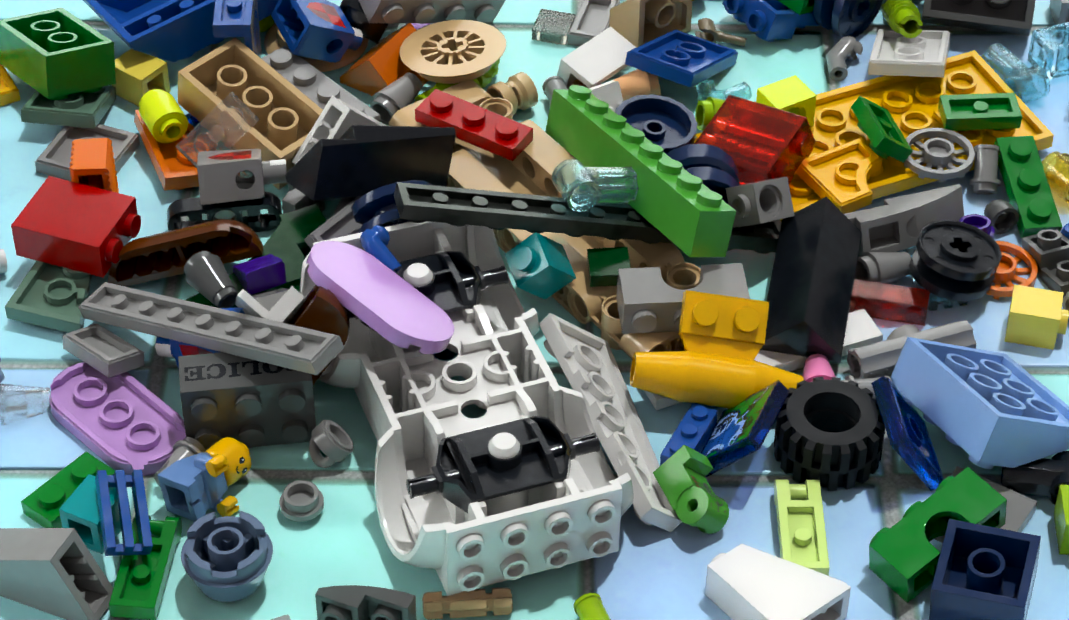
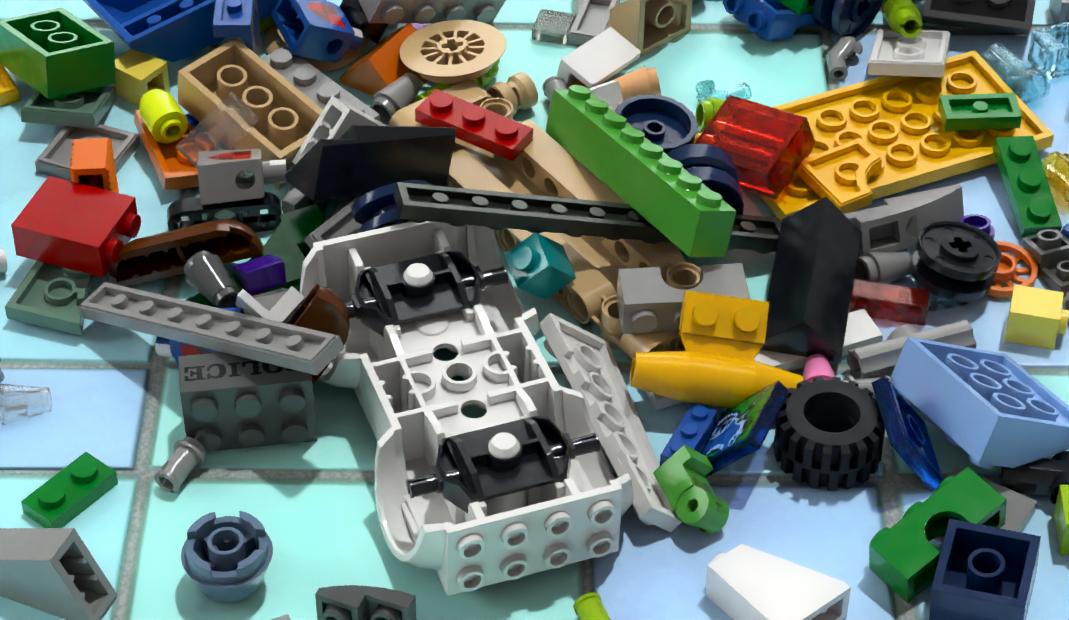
lavender tile [49,362,186,476] -> none
teal brick [59,474,131,554] -> none
light grey tile [62,324,145,378] -> none
blue tile [95,469,153,556] -> none
green plate [109,515,182,620] -> none
medium blue piece [157,437,252,522] -> none
light grey plate [279,480,324,522] -> none
lavender tile [306,241,454,354] -> none
light grey tile [309,420,353,468] -> none
blue arm [360,225,402,273] -> none
tan axle [422,587,513,620] -> none
clear light blue piece [552,159,639,212] -> none
dark green tile [587,247,631,287] -> none
blue tile [625,29,738,88] -> none
dark tan hand [695,18,747,47] -> none
light grey brick [725,177,795,228] -> none
neon yellow brick [754,75,817,139] -> none
yellowish green plate [774,479,830,576] -> none
green plate [851,96,913,163] -> none
light grey wheel [904,128,975,183] -> none
light grey pin [970,144,1001,195] -> none
dark grey hinge [984,199,1019,234] -> none

